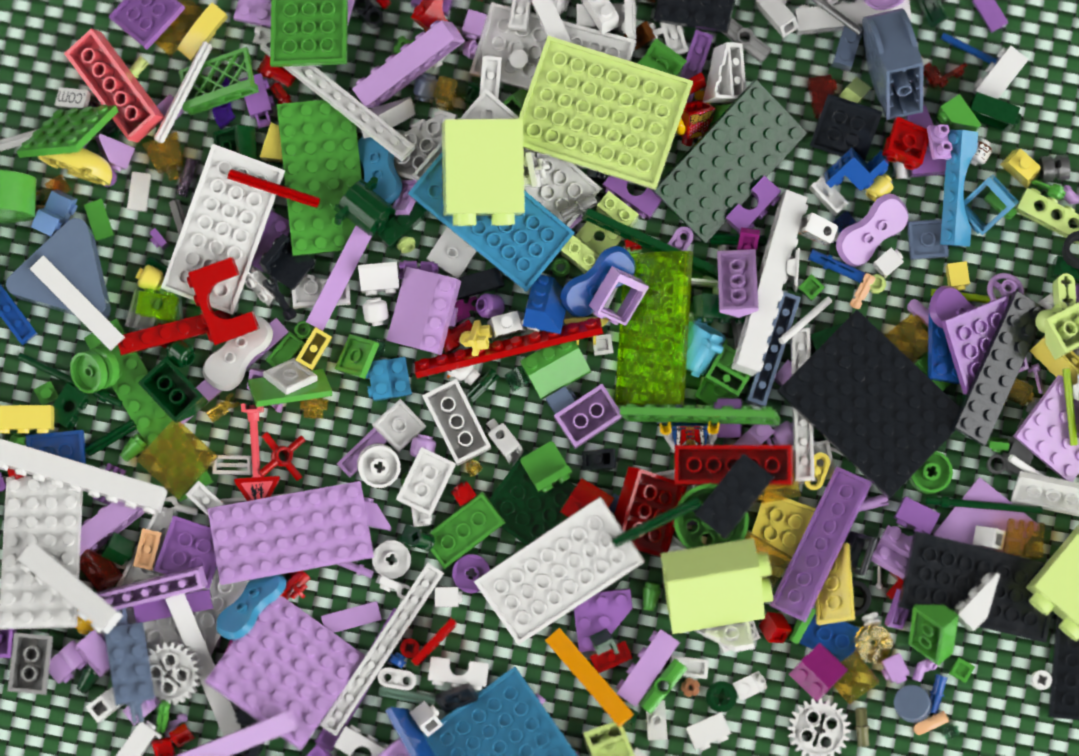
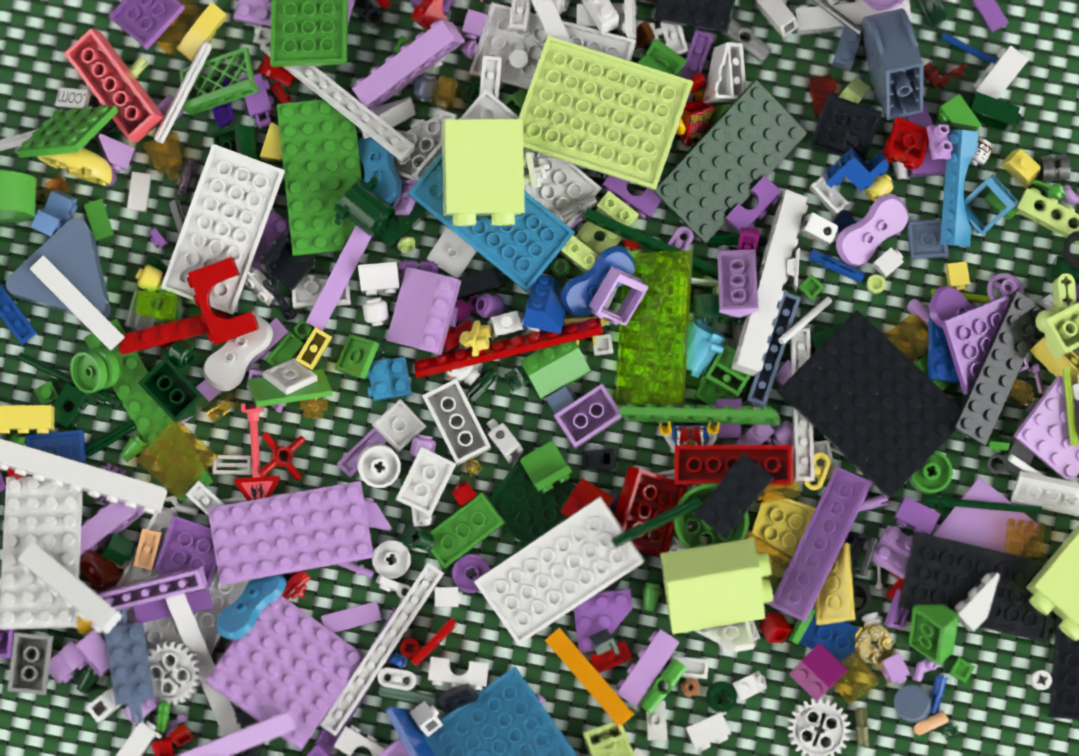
red axle [227,169,320,208] -> none
light nougat axle [850,273,875,310] -> none
white brick [973,526,1006,550] -> none

